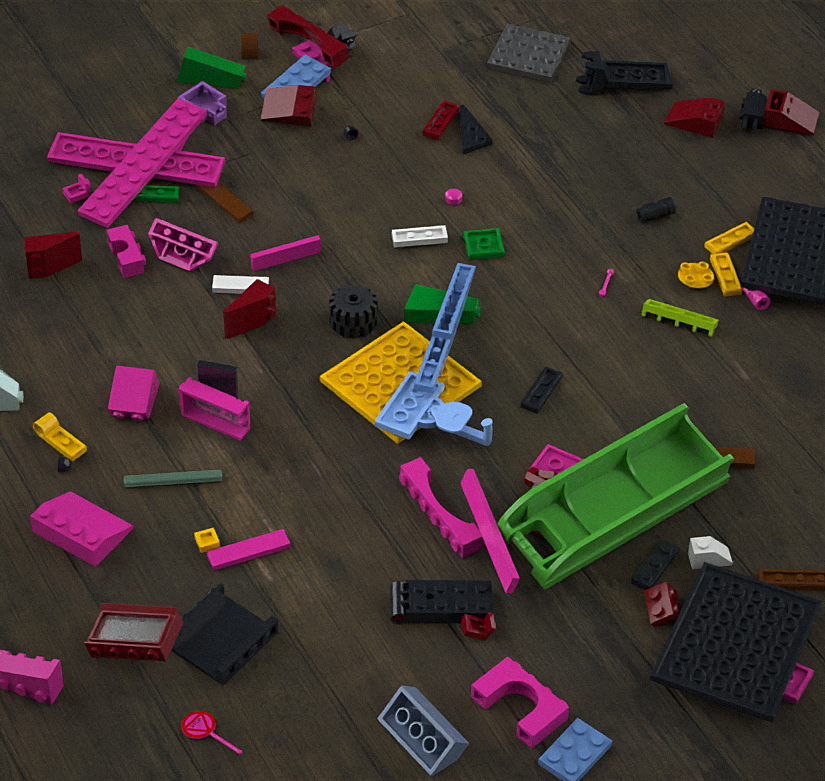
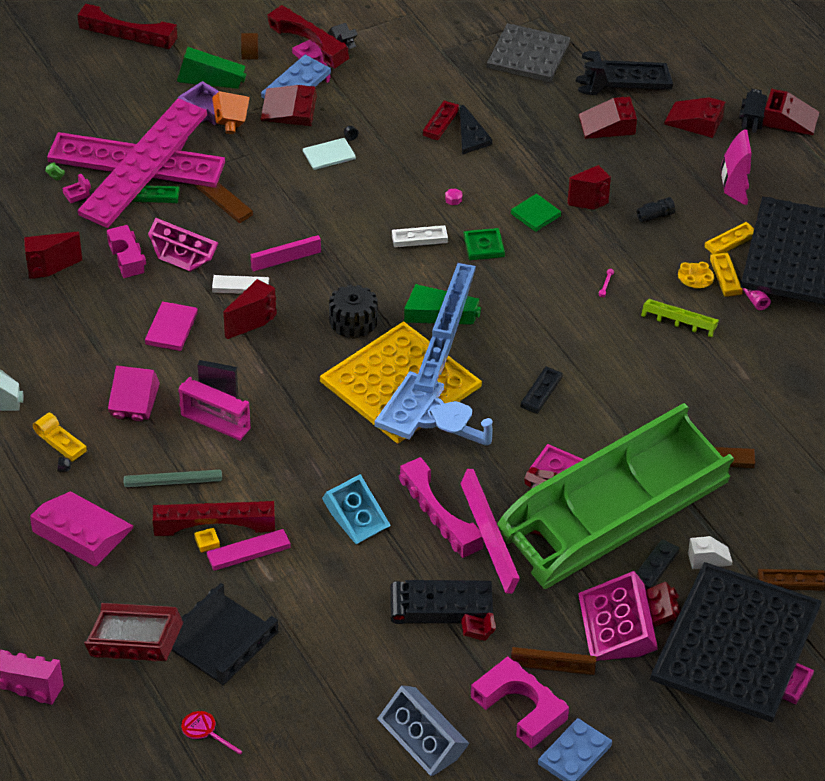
none -> bright green piece [46,162,65,181]
none -> dark red arch [77,4,178,49]
none -> dark pink tile [145,301,198,351]
none -> dark red arch [152,501,275,536]
none -> orange torso [212,91,249,134]
none -> light aqua piece [303,138,356,170]
none -> medium azure slope [322,474,391,544]
none -> green tile [511,194,561,232]
none -> reddish brown tile [511,647,597,675]
none -> dark red slope [567,165,611,210]
none -> dark pink slope [578,571,658,661]
none -> dark red slope [579,97,637,139]
none -> dark pink wedge [721,130,751,205]

